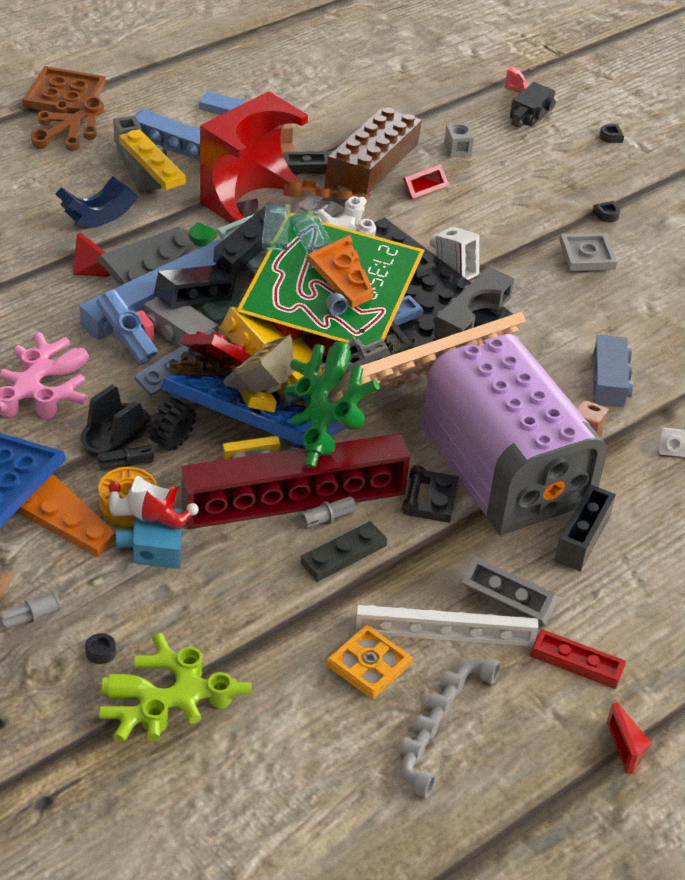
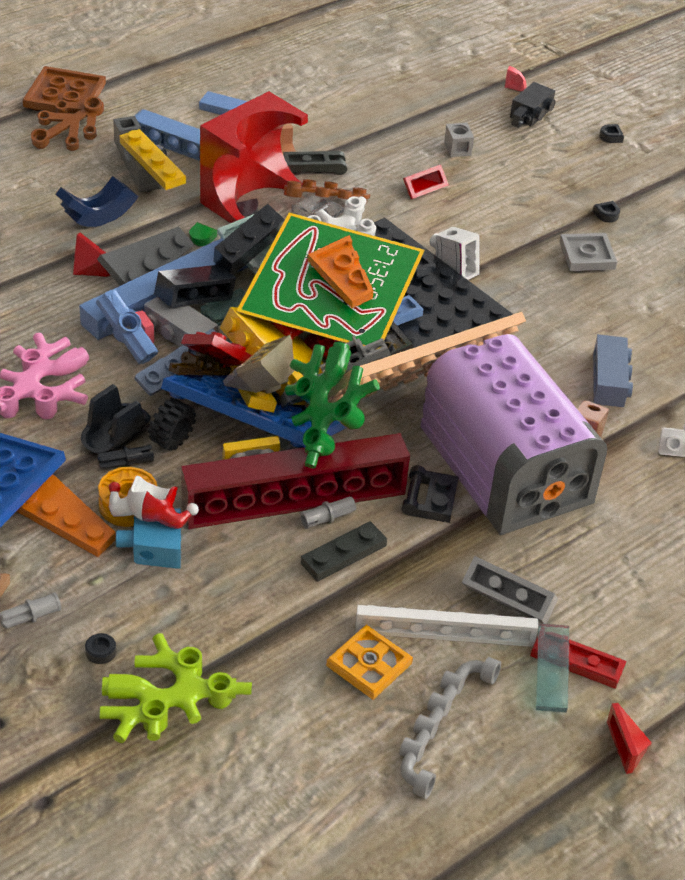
clear light blue tile [262,203,291,251] -> none
clear light blue tile [291,210,332,254] -> none
reddish brown brick [325,107,422,194] -> none
sand blue hinge [326,293,349,316] -> none
dark grey arch [433,267,514,339] -> none
black brick [554,484,616,572] -> none
none -> clear light blue tile [536,623,569,713]

